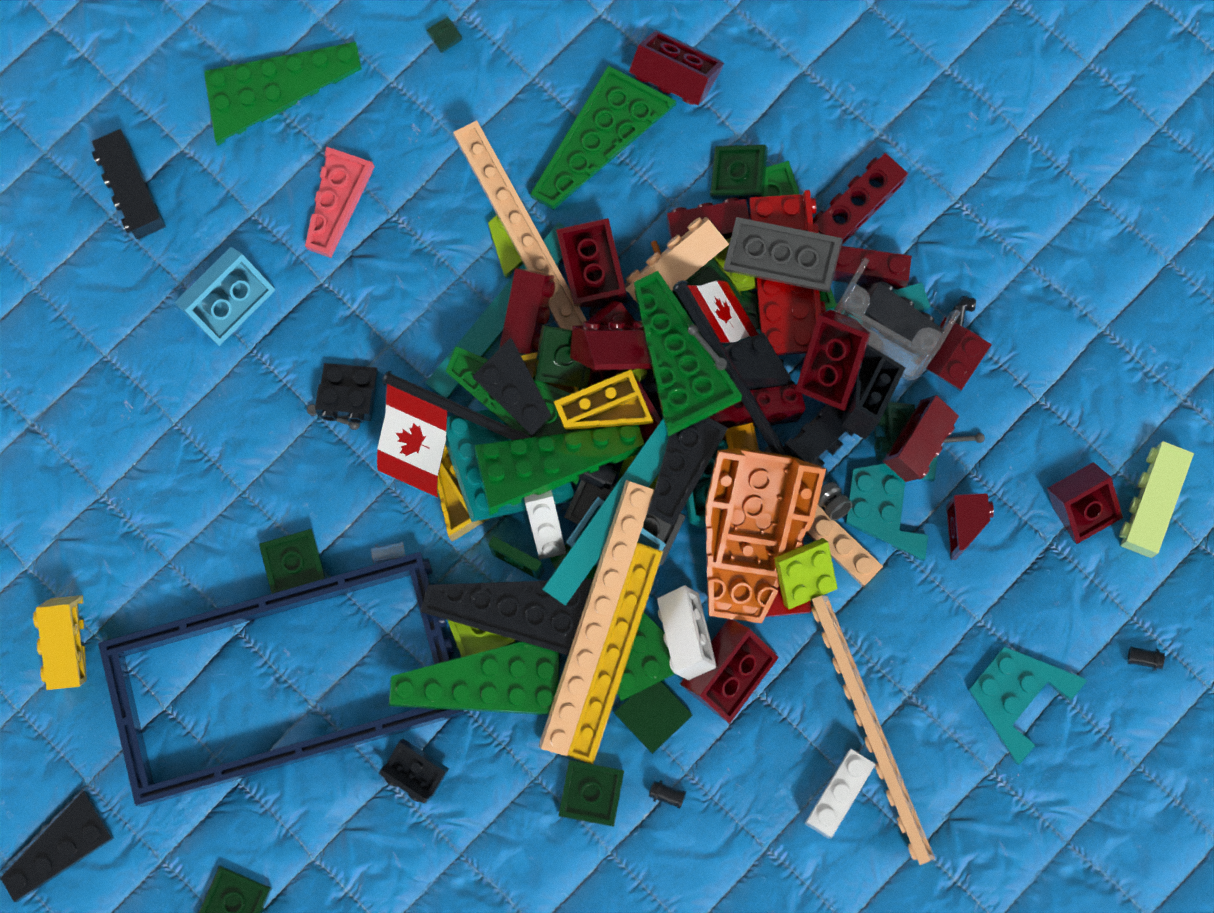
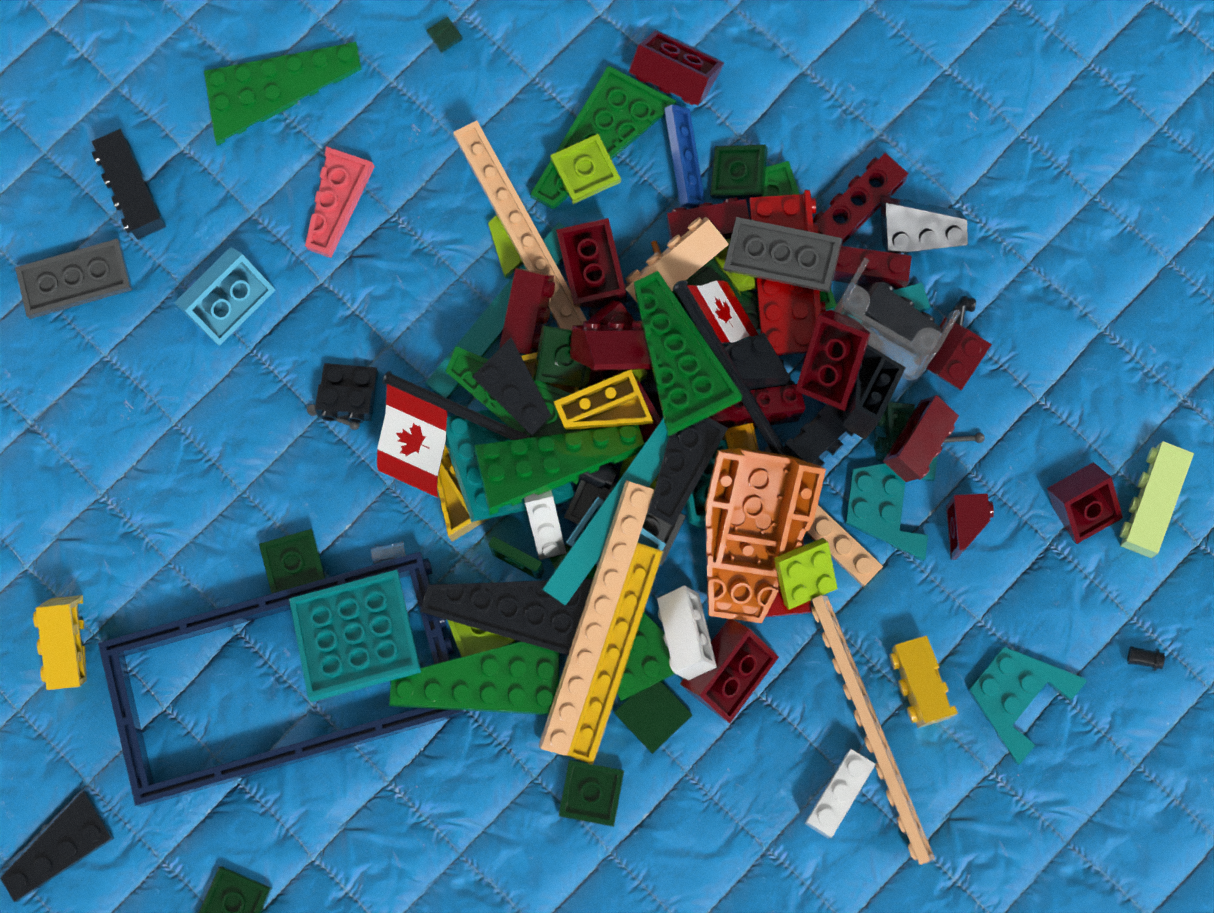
black bracket [379,738,449,804] -> none
black pin [648,780,686,809] -> none
dark grey hinge [688,324,727,370] -> none
dark grey wheel [818,482,852,521] -> none
none -> dark grey plate [15,239,132,319]
none -> teal plate [289,570,421,702]
none -> lime plate [550,134,621,204]
none -> blue plate [664,104,705,208]
none -> wedge [880,194,968,253]
none -> yellow wedge [889,635,958,728]

